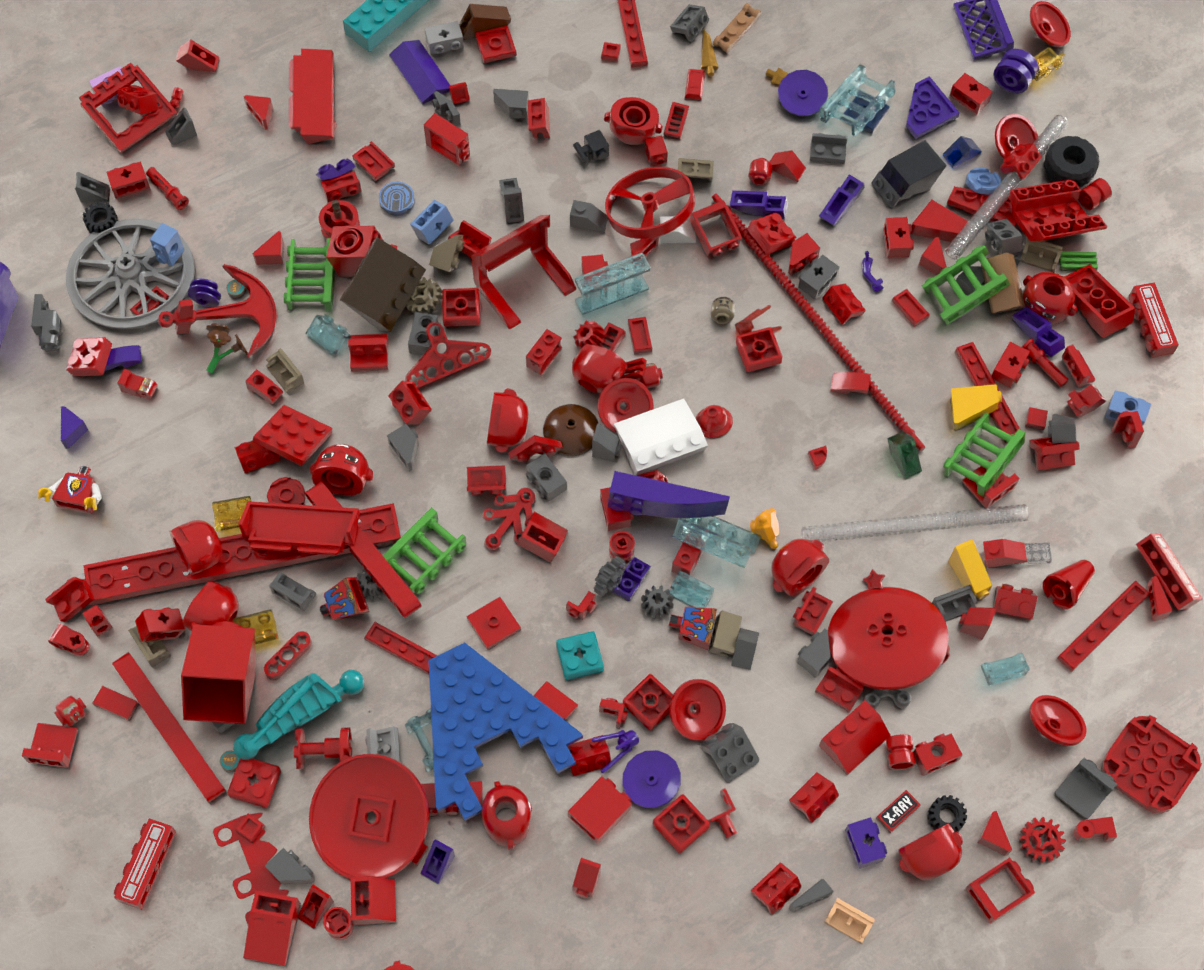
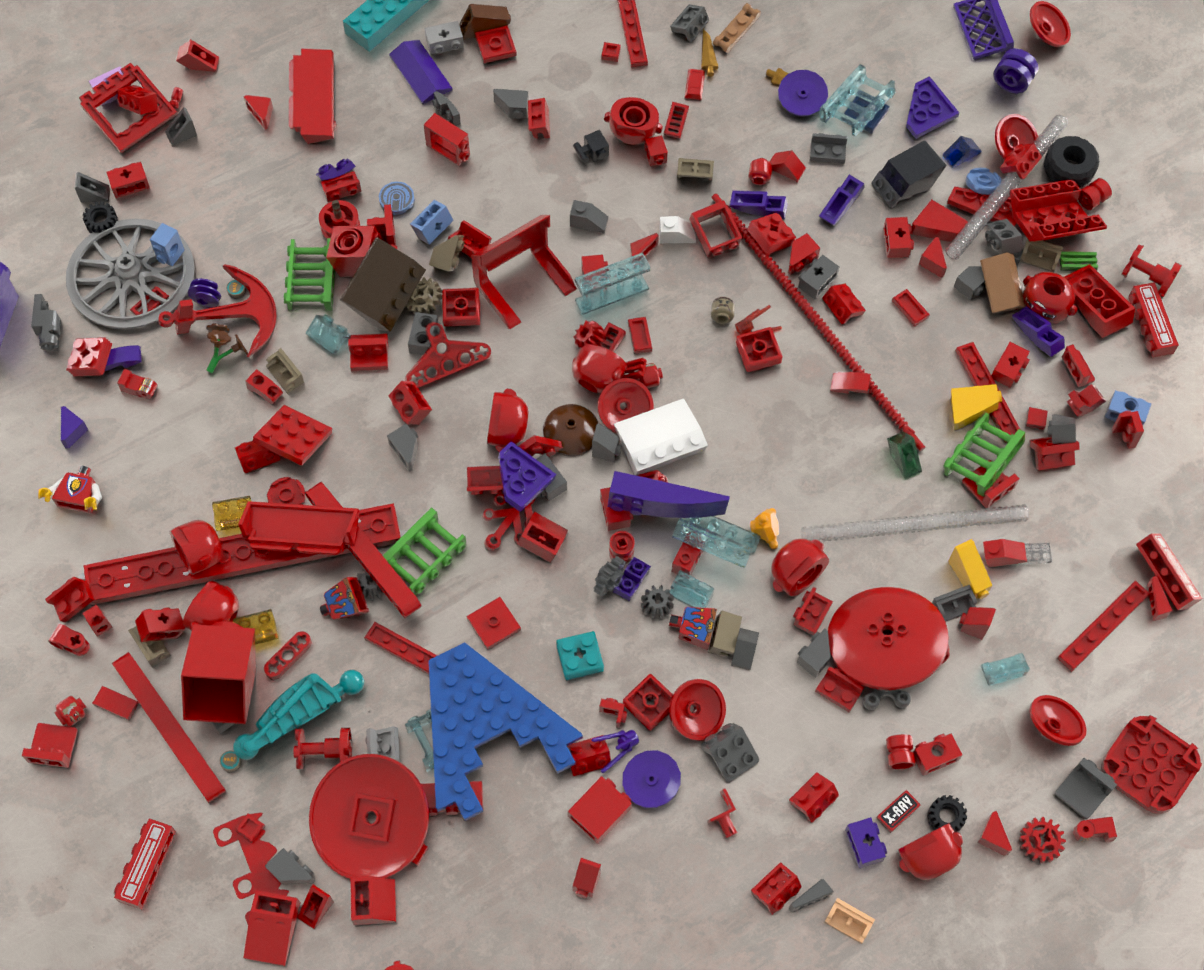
red pin [146,167,189,210] -> none
red brick [227,759,281,808] -> none
red slope [252,231,284,265] -> none
dark grey hinge [269,572,316,611] -> none
red piece [309,444,373,496] -> none
red wheel [323,907,354,940] -> none
red plate [352,141,395,181] -> none
dark purple slope [420,839,455,884] -> none
red tile [449,82,470,104] -> none
red piece [481,781,532,850] -> none
dark grey bracket [499,178,524,223] -> none
red hinge [526,329,562,376] -> none
red slope [534,681,578,721] -> none
red bracket [566,591,597,620] -> none
red piece [605,167,695,239] -> none
red brick [653,794,710,853] -> none
red hat [695,405,733,438] -> none
red tile [808,445,827,470] -> none
red slope [819,700,891,775] -> none
dark purple piece [862,251,884,292] -> none
red piece [863,569,885,589] -> none
bright green fence [922,245,1010,325] -> none
red brick [949,73,993,115] -> none
red window [965,857,1035,924] -> none
red bracket [993,584,1038,619] -> none
red pin [1022,338,1069,388] -> none
clear yellow bracket [1034,47,1065,81] -> none
red cone [1043,560,1095,609] -> none
none -> red bracket [367,204,396,245]
none -> dark purple plate [498,442,556,512]
none -> red piece [1121,245,1182,298]

